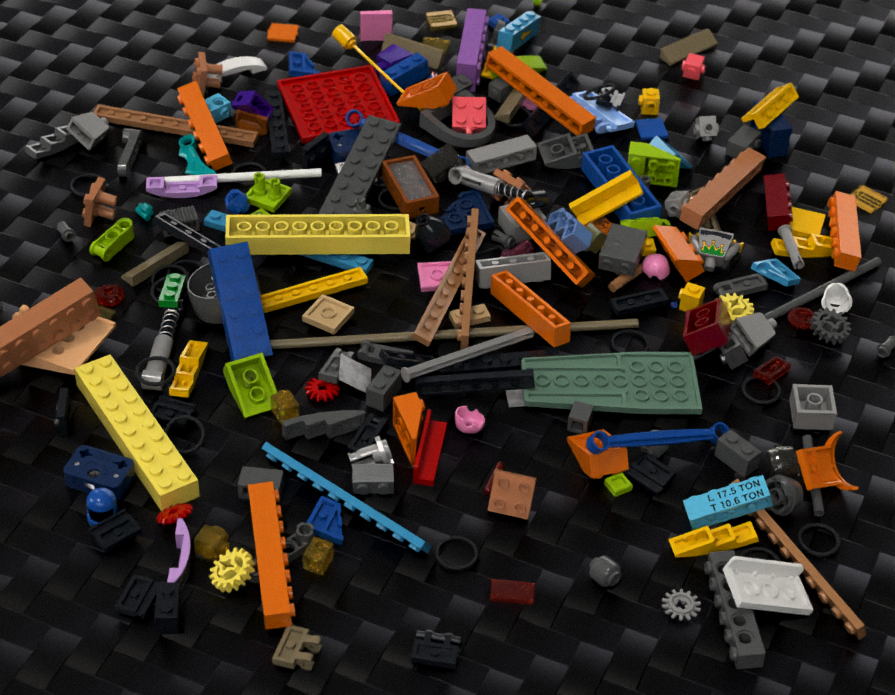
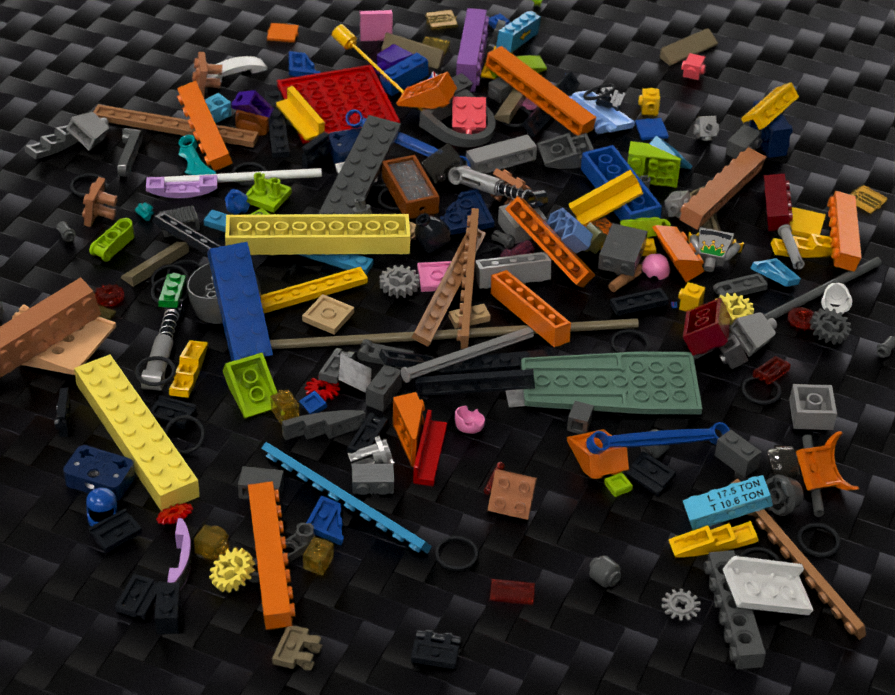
none -> yellow panel [276,86,325,141]
none -> blue plate [299,391,327,415]
none -> light grey gear [380,265,420,298]

